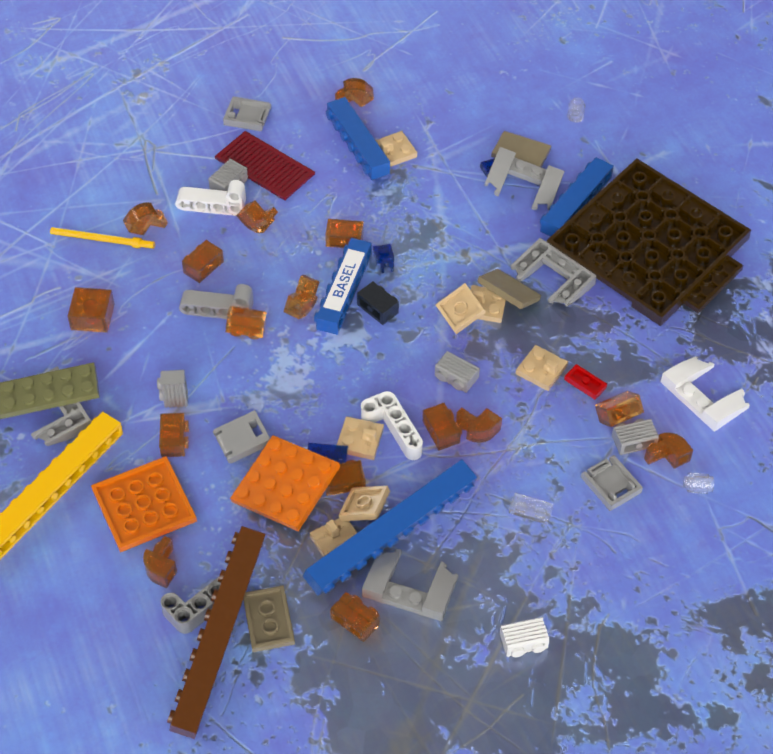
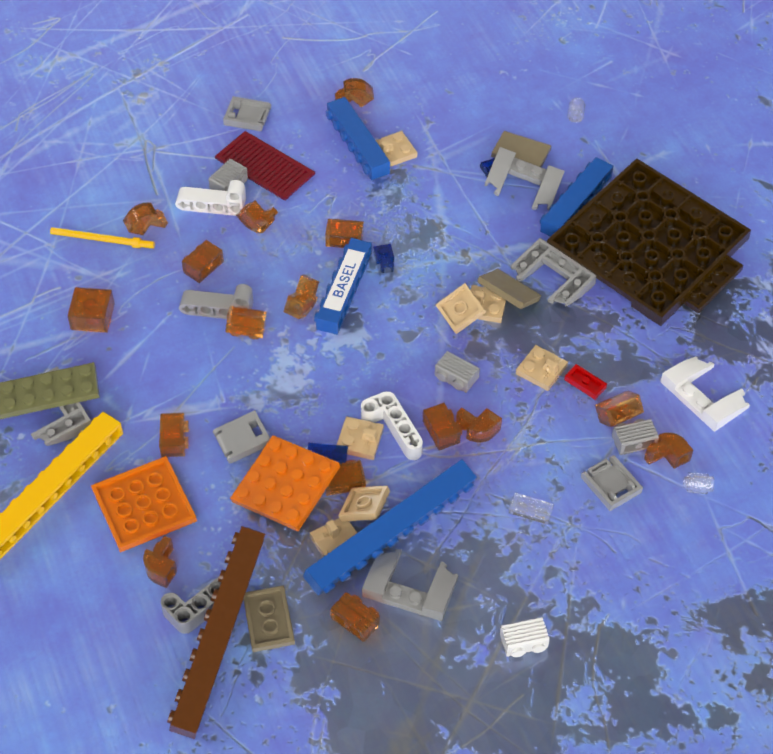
light grey brick [157,370,188,408] -> none
black brick [357,281,399,325] -> none

